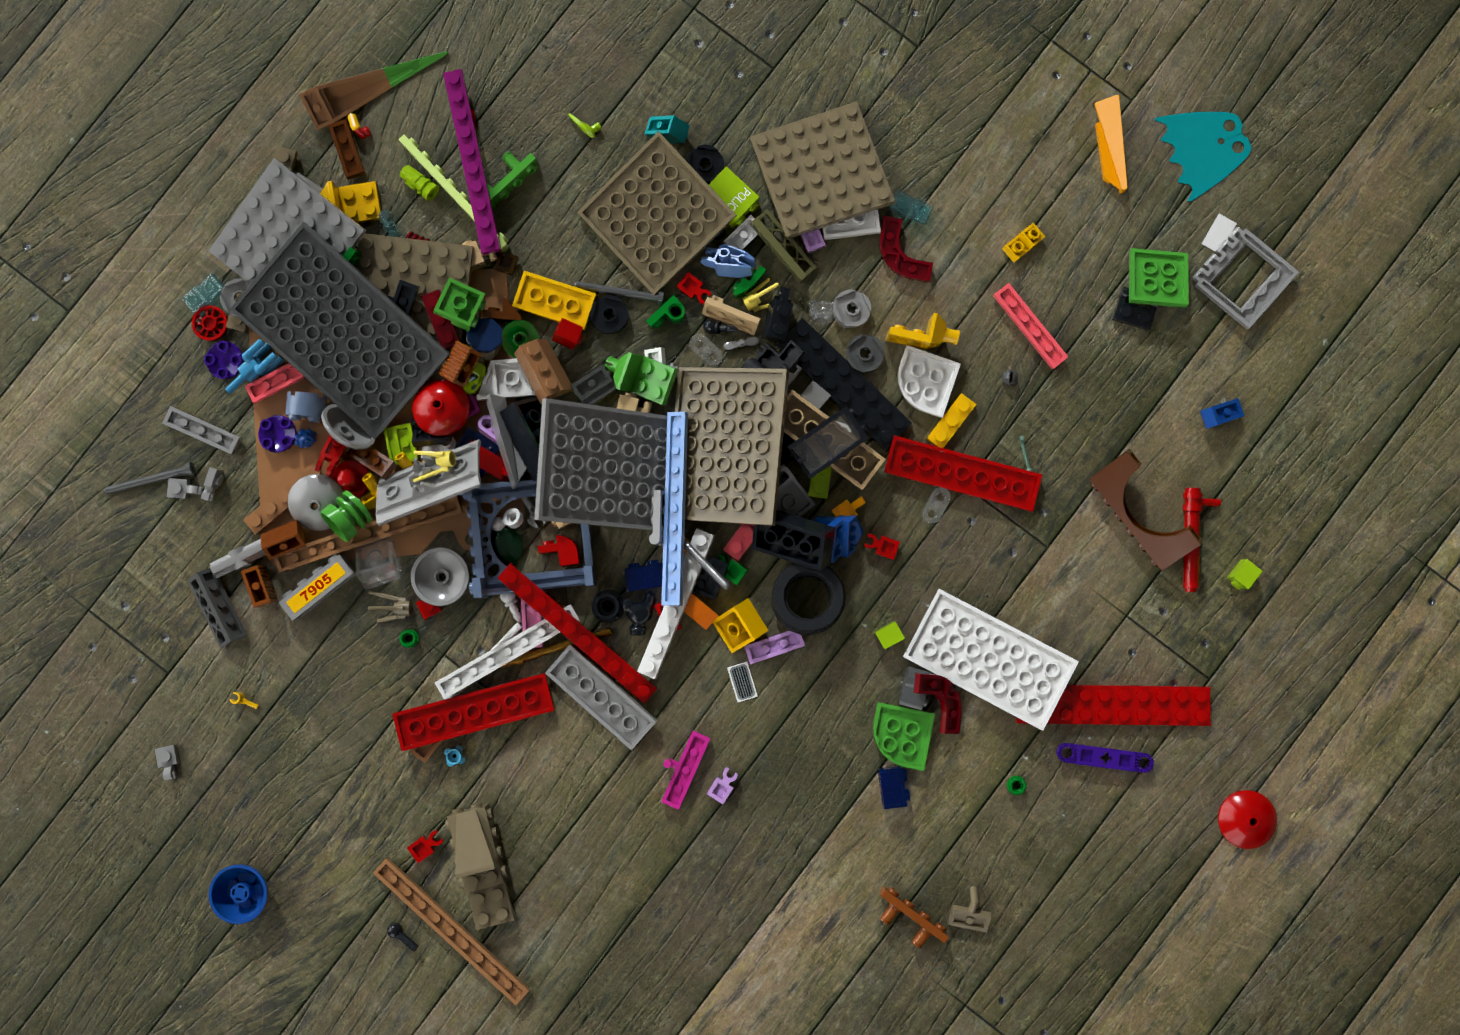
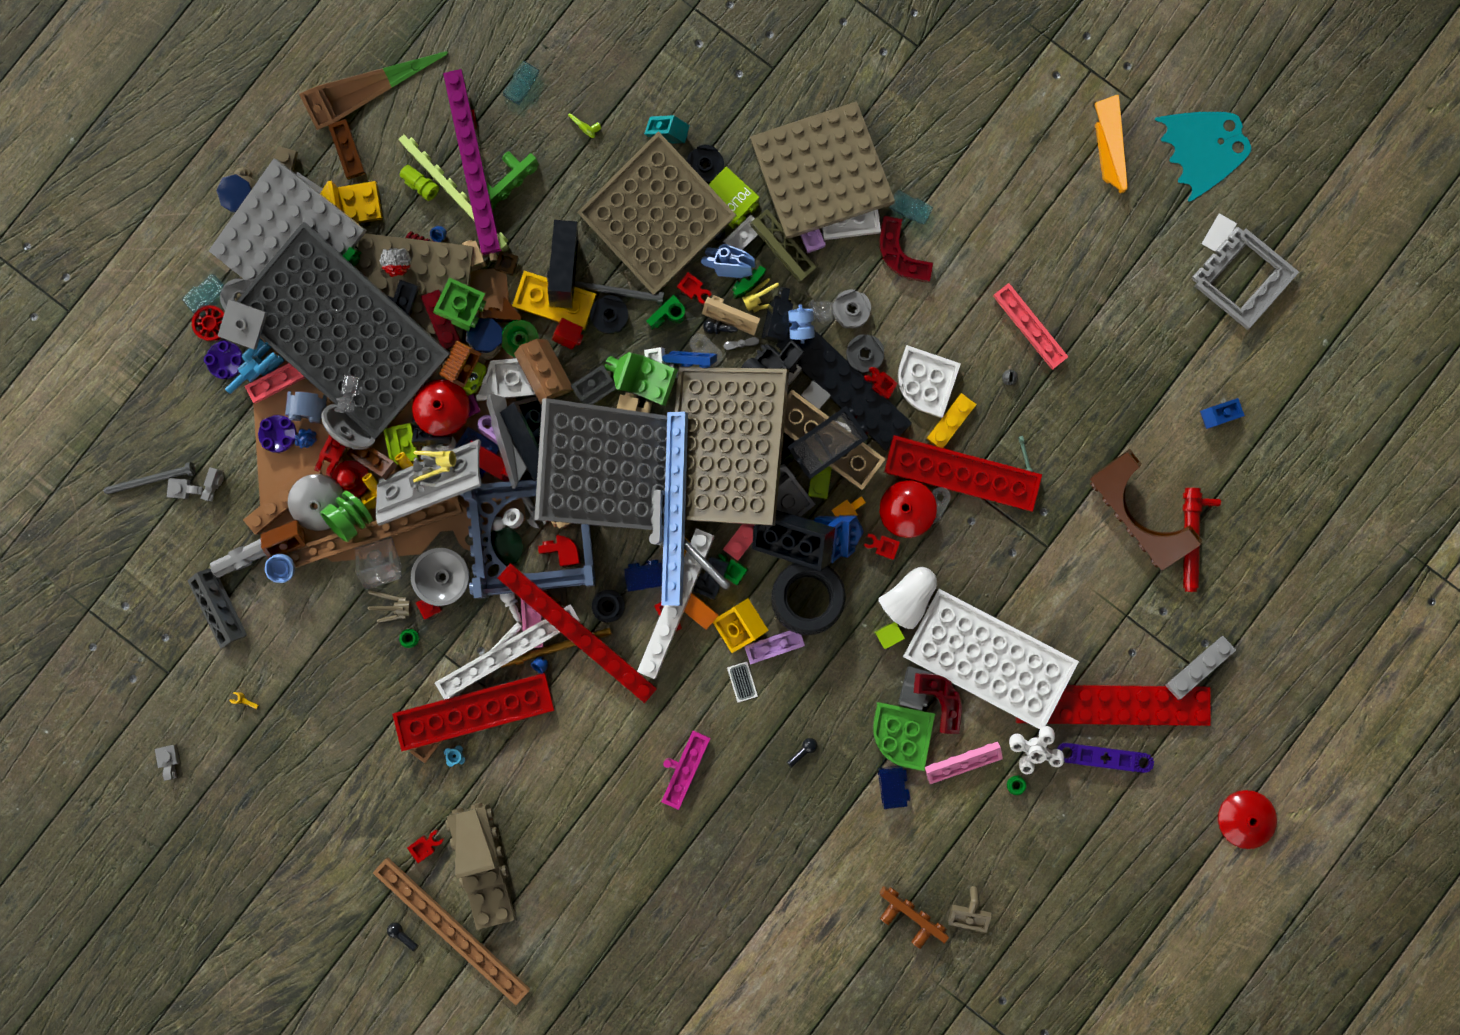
light grey plate [162,406,242,455] -> none
blue piece [209,864,268,924] -> none
dark orange brick [241,565,278,608] -> none
brick [278,554,359,621] -> none
arm [347,114,371,139] -> none
clear light blue bar [378,210,398,237] -> none
light grey plate [545,644,658,750] -> none
black animal [621,591,657,636] -> none
lavender plate [707,767,738,804] -> none
yellow plate [885,312,960,350] -> none
yellow slope [1002,222,1046,263] -> none
black plate [1112,286,1158,331] -> none
bright green plate [1129,248,1189,308] -> none
lime brick [1227,559,1262,590] -> none
none -> dark blue piece [216,167,257,212]
none -> light grey plate [218,299,267,349]
none -> light blue hair [265,554,295,583]
none -> clear bar [334,375,359,413]
none -> light grey piece [379,248,411,277]
none -> blue hinge [430,226,447,242]
none -> clear light blue slope [503,60,539,105]
none -> blue hinge [531,657,548,674]
none -> black brick [547,220,579,308]
none -> blue hinge [662,351,717,368]
none -> black bar [786,738,818,768]
none -> light blue wheel [788,304,815,343]
none -> red plate [864,367,898,399]
none -> red dish [879,480,937,538]
none -> white hair [879,567,937,629]
none -> bright pink plate [925,742,1003,784]
none -> white gear [1009,726,1064,775]
none -> light grey plate [1165,636,1236,700]

